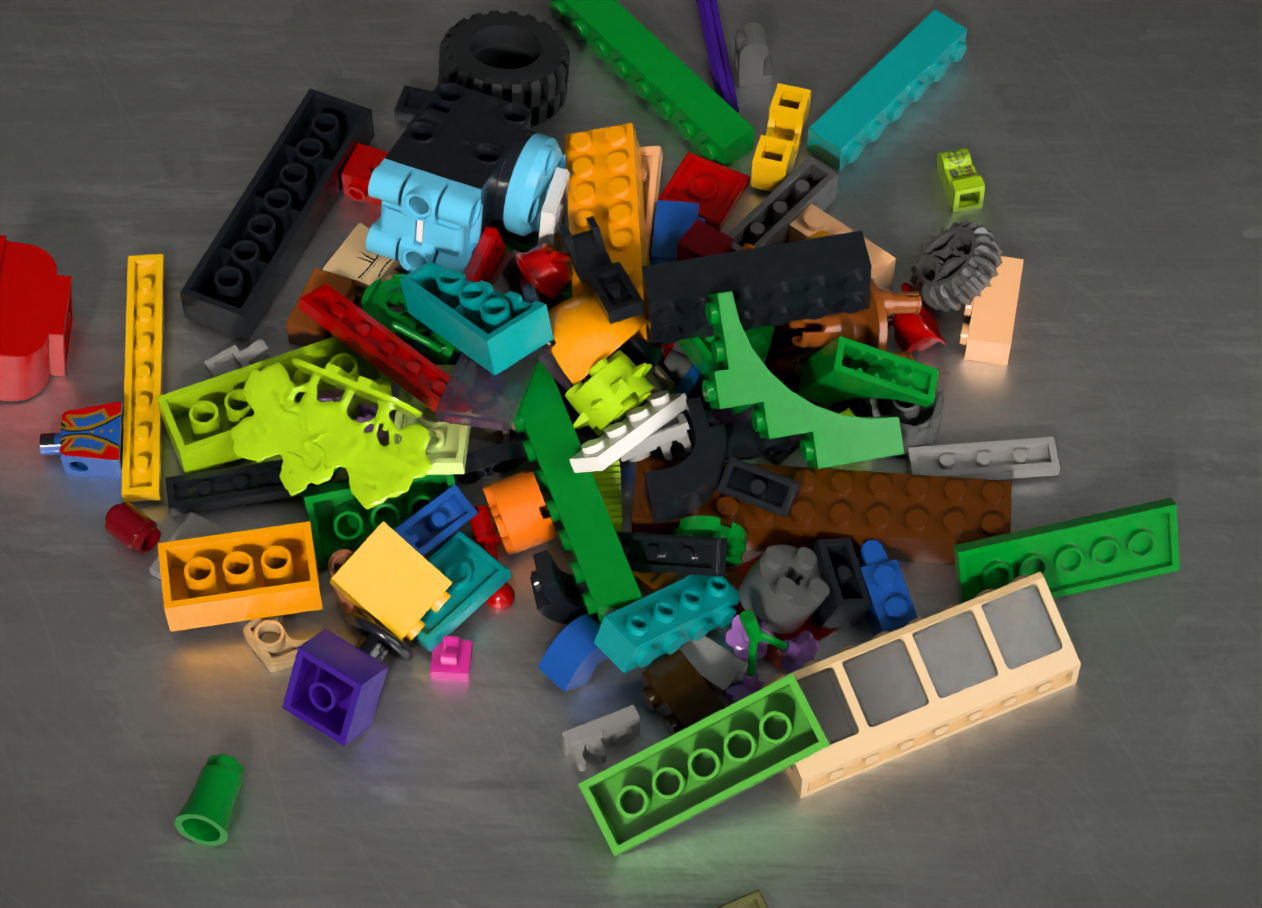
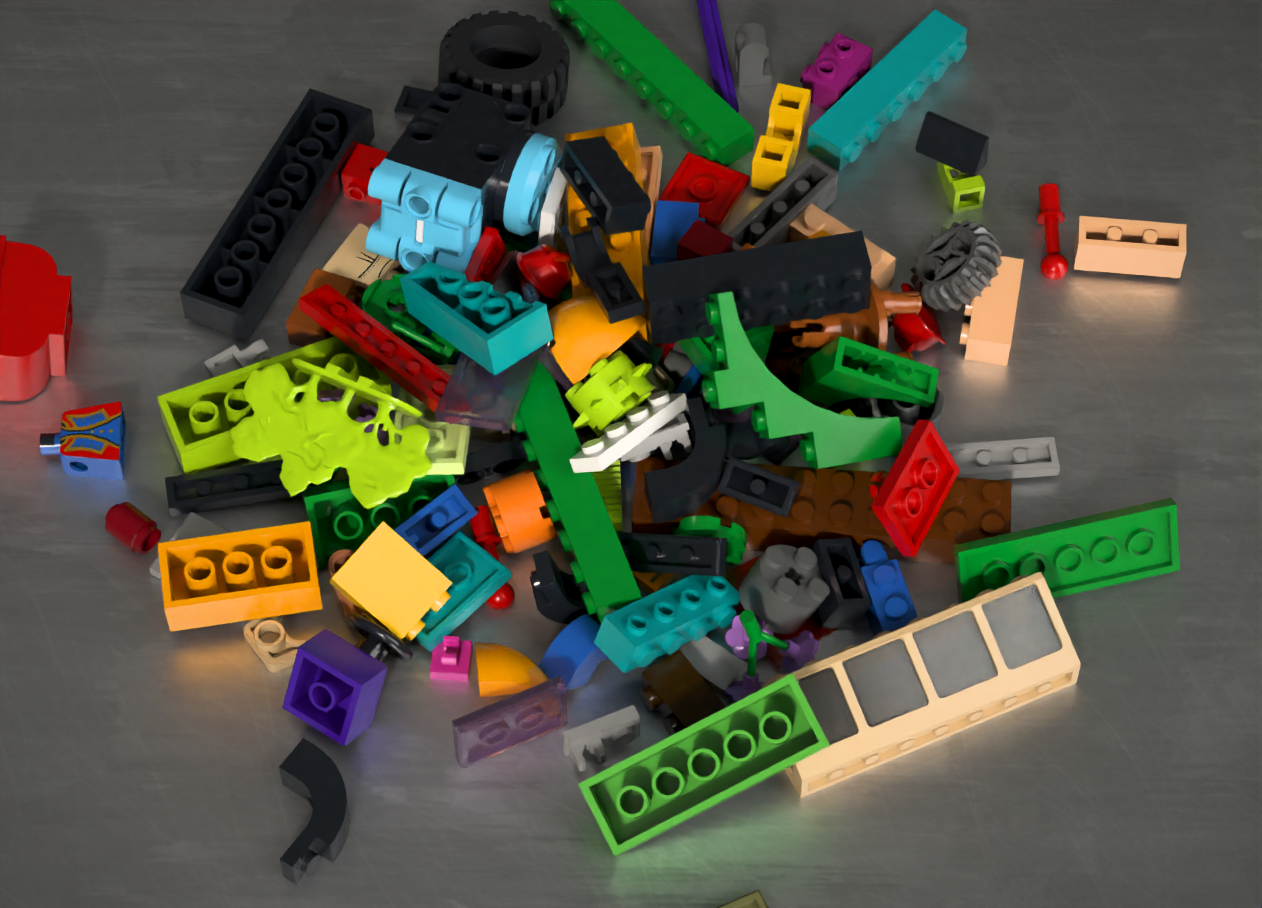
yellow plate [121,254,165,502] -> none
green plant [174,754,244,846] -> none
none -> black arch [279,738,350,884]
none -> clear purple tile [452,676,568,769]
none -> light orange brick [474,642,559,716]
none -> black brick [560,136,651,235]
none -> magenta brick [800,33,873,110]
none -> red plate [870,420,960,557]
none -> black slope [915,111,989,176]
none -> red pin [1037,183,1068,280]
none -> light nougat brick [1073,216,1186,278]

